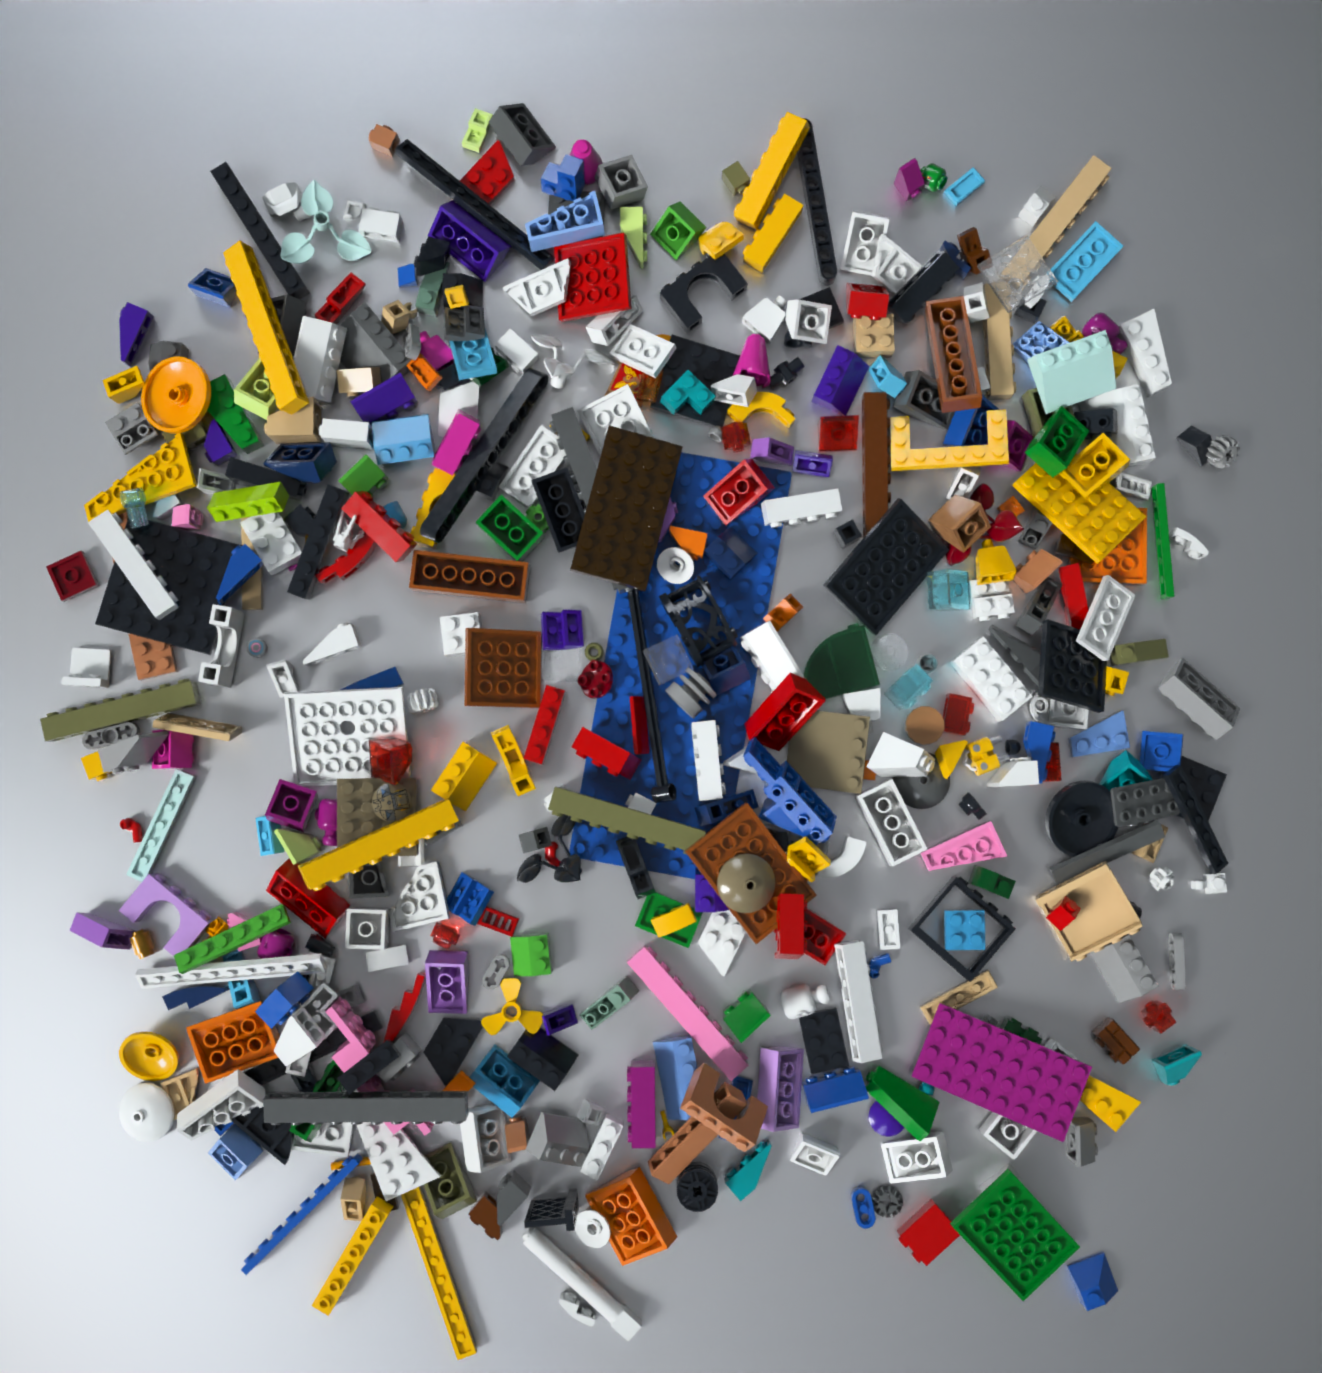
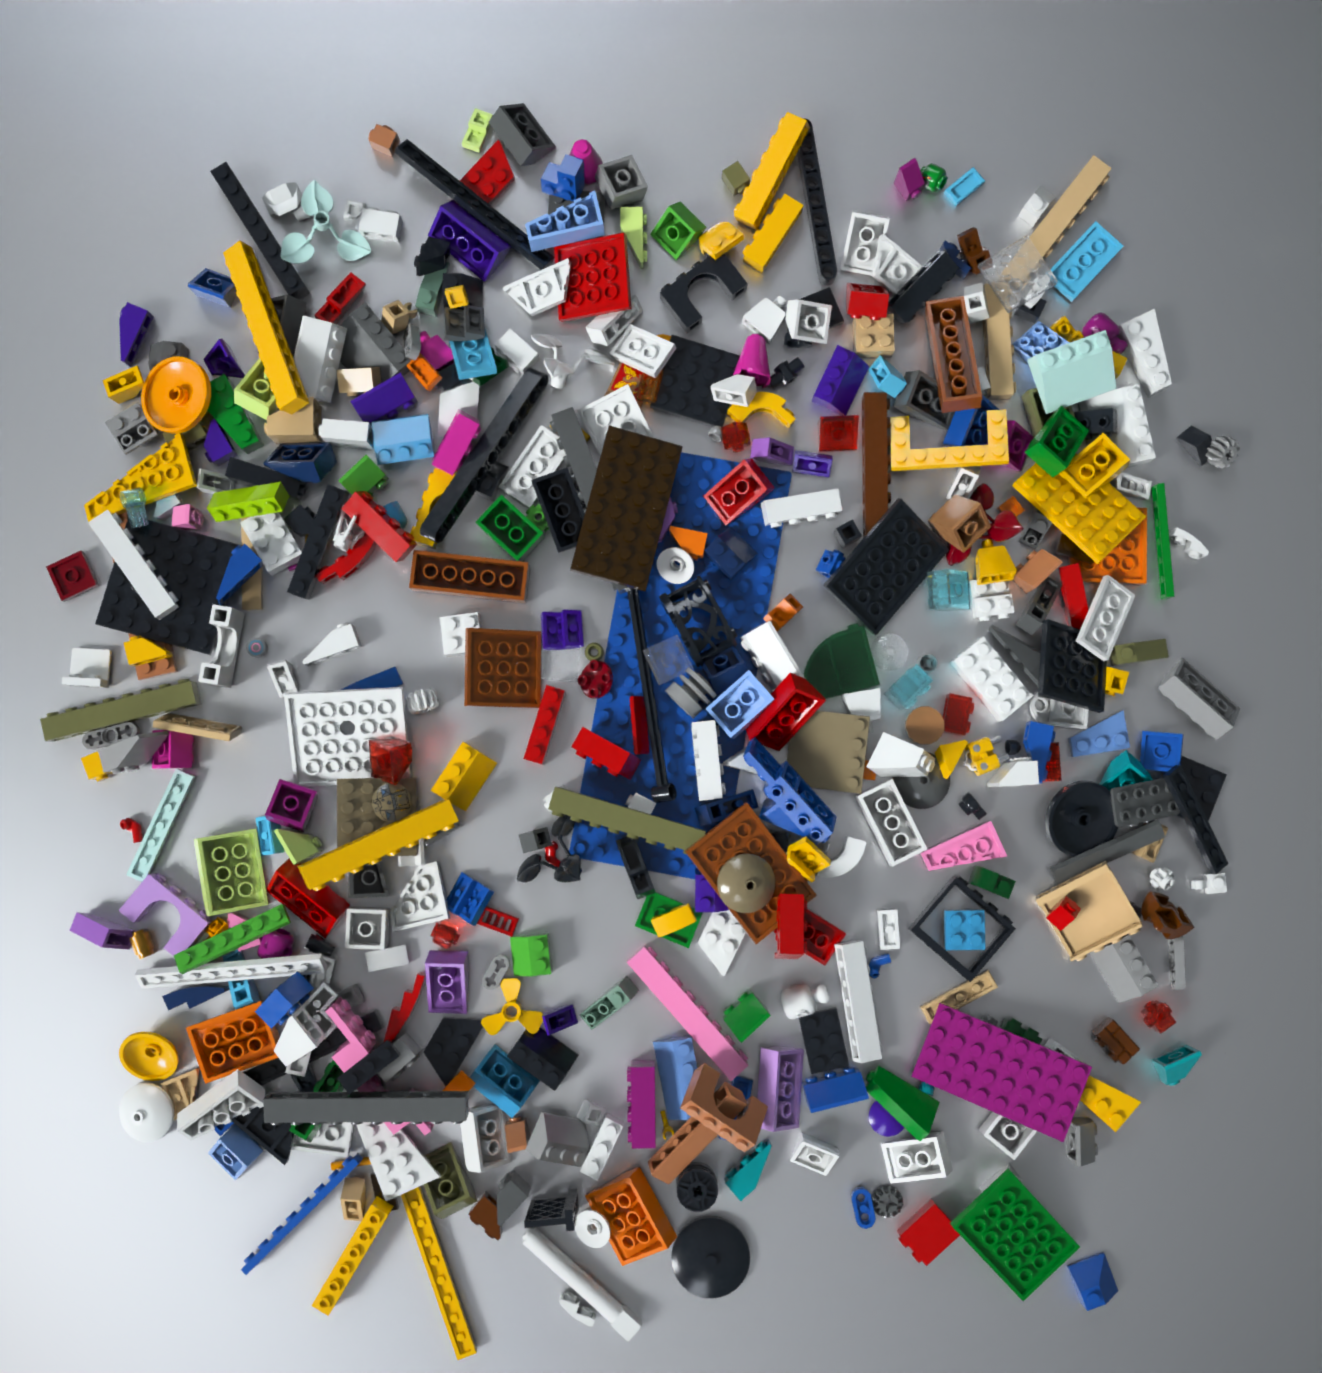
magenta piece [315,799,337,846] -> none
blue slope [397,264,418,287] -> none
yellow arch [491,725,536,796] -> none
teal brick [660,370,716,415] -> none
none -> yellow slope [124,636,173,667]
none -> yellowish green slope [194,829,269,916]
none -> dark purple slope [203,339,245,378]
none -> black dish [671,1216,750,1298]
none -> light blue slope [706,670,775,739]
none -> blue brick [816,549,846,578]
none -> reddish brown brick [1141,891,1194,939]

